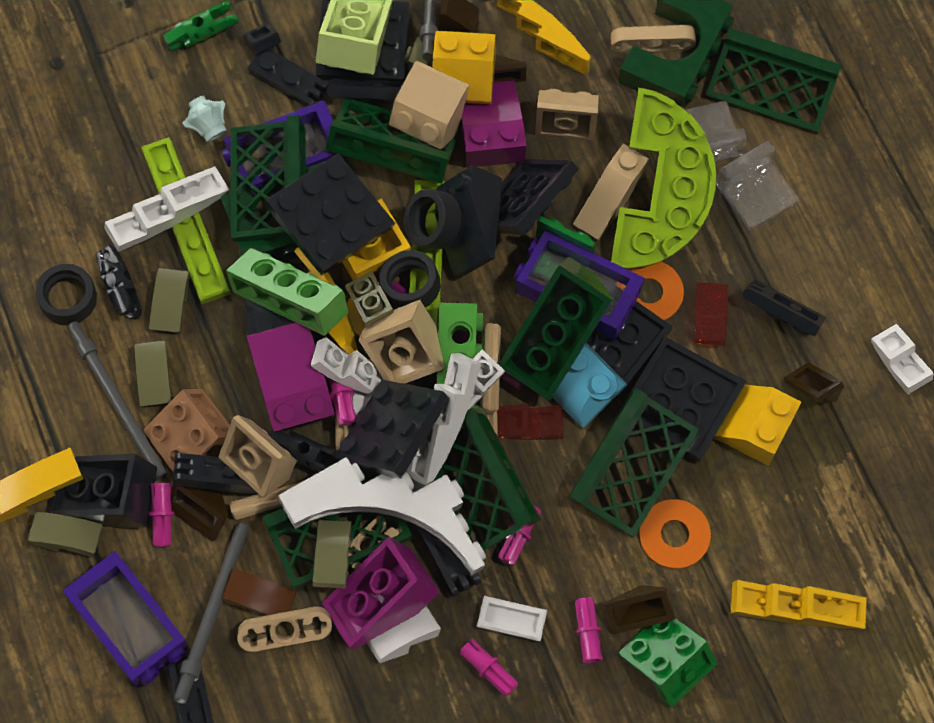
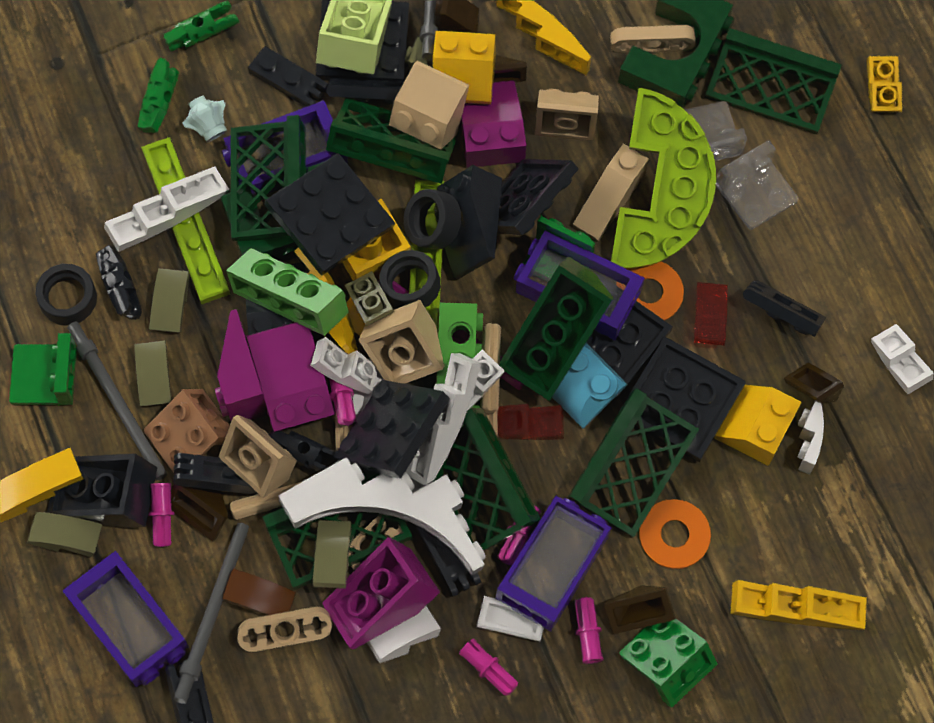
black tile [243,23,282,54] -> none
none -> green bracket [9,333,77,405]
none -> green hinge [138,57,179,133]
none -> magenta slope [214,309,268,421]
none -> window [495,496,612,632]
none -> white slope [797,401,824,475]
none -> yellow slope [867,56,902,112]

